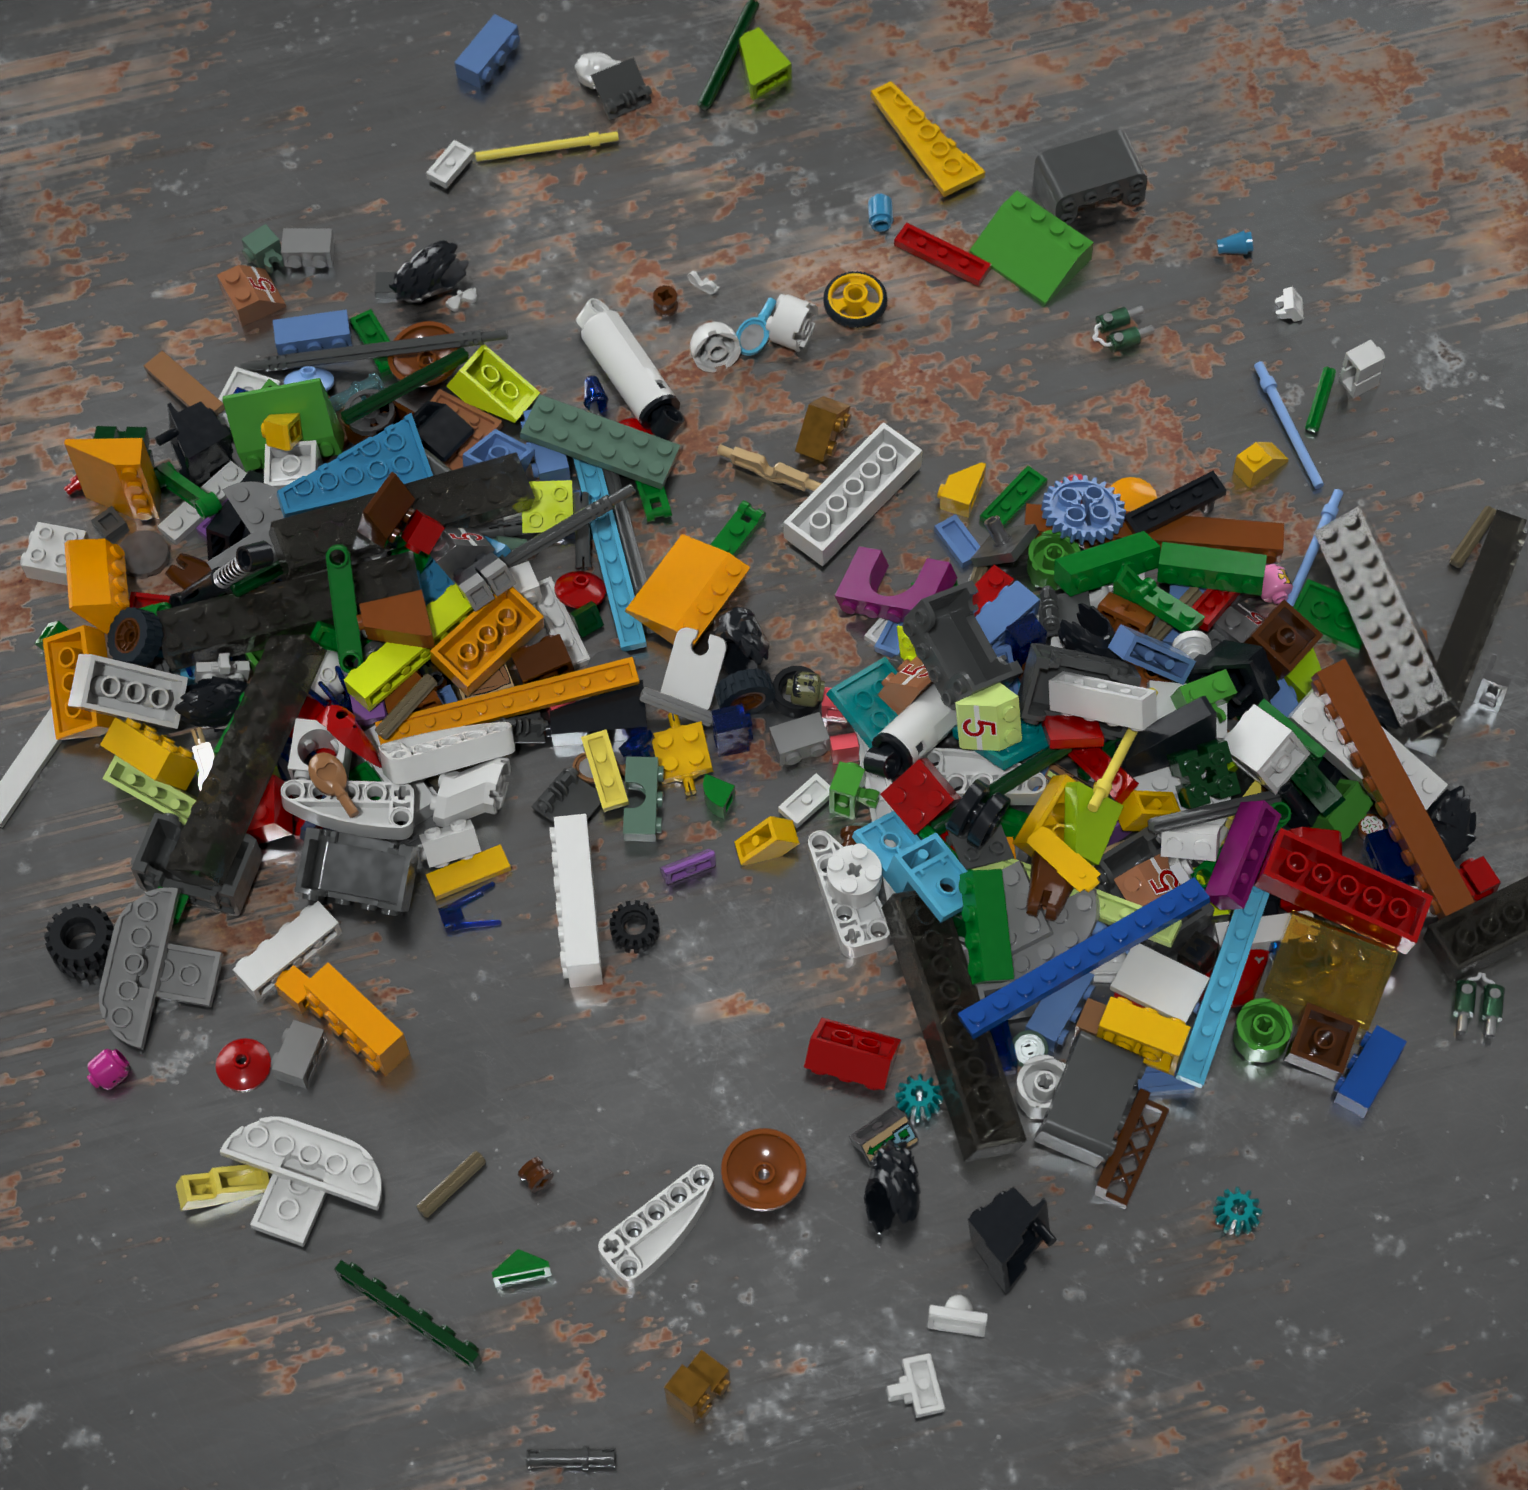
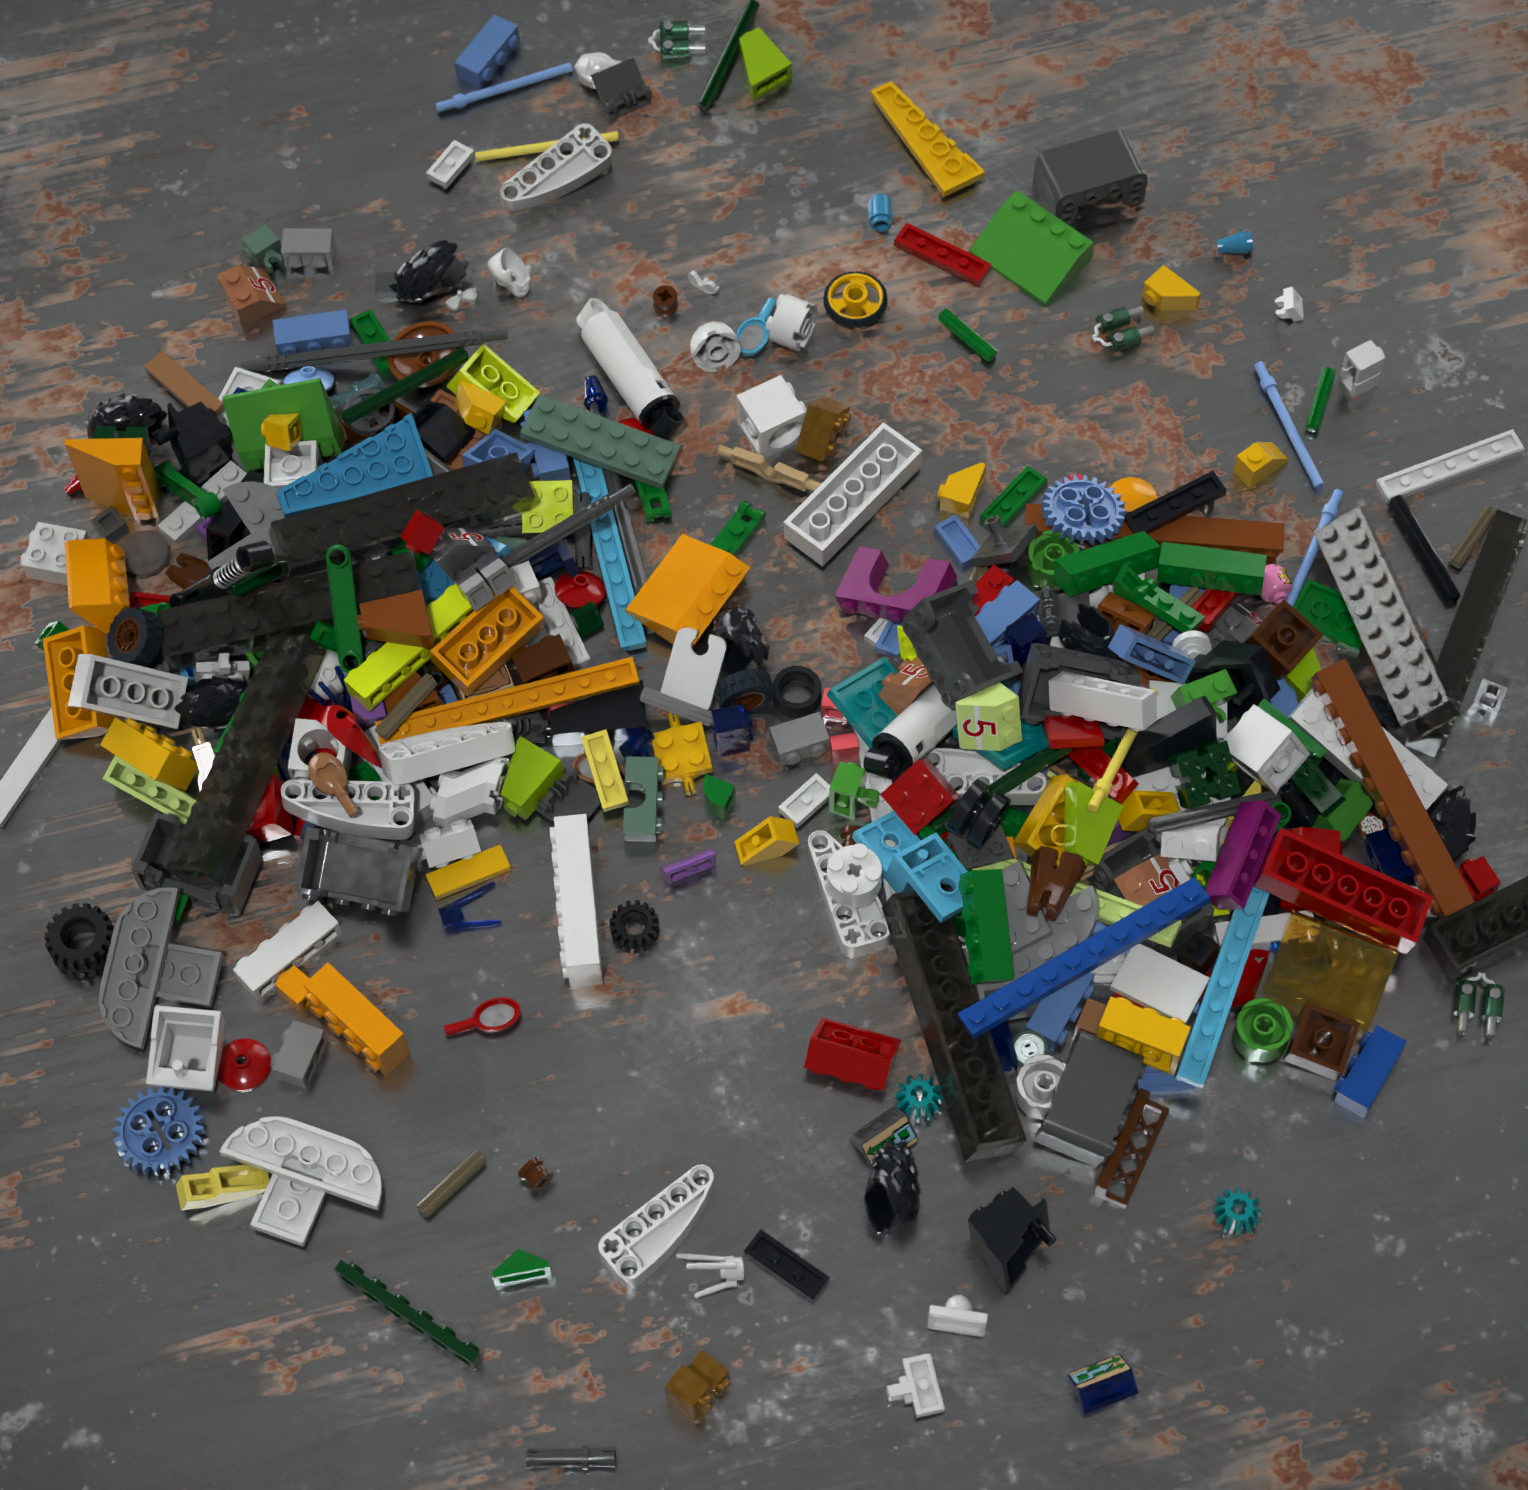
dark pink head [87,1049,130,1090] -> none
reddish brown slope [357,472,415,549] -> none
dark orange dish [721,1128,806,1211] -> none
olive head [786,671,825,707] -> none
yellow piece [1027,826,1101,893] -> none
none -> black head [84,393,168,439]
none -> medium blue gear [113,1087,206,1176]
none -> white piece [146,1005,225,1092]
none -> light blue bar [435,63,573,113]
none -> red piece [444,997,521,1037]
none -> yellow slope [454,380,507,435]
none -> white hair [488,247,532,298]
none -> white beam [500,123,612,211]
none -> lime slope [500,736,564,820]
none -> dark blue bracket [520,539,580,579]
none -> clear green piece [648,21,705,59]
none -> white plant [676,1253,744,1298]
none -> white brick [736,375,807,458]
none -> black tile [744,1229,830,1302]
none -> green axle [938,308,997,362]
none -> clear blue panel [1067,1354,1139,1414]
none -> yellow slope [1142,265,1201,311]
none -> white tile [1376,429,1525,504]
none -> black axle [1389,495,1460,603]

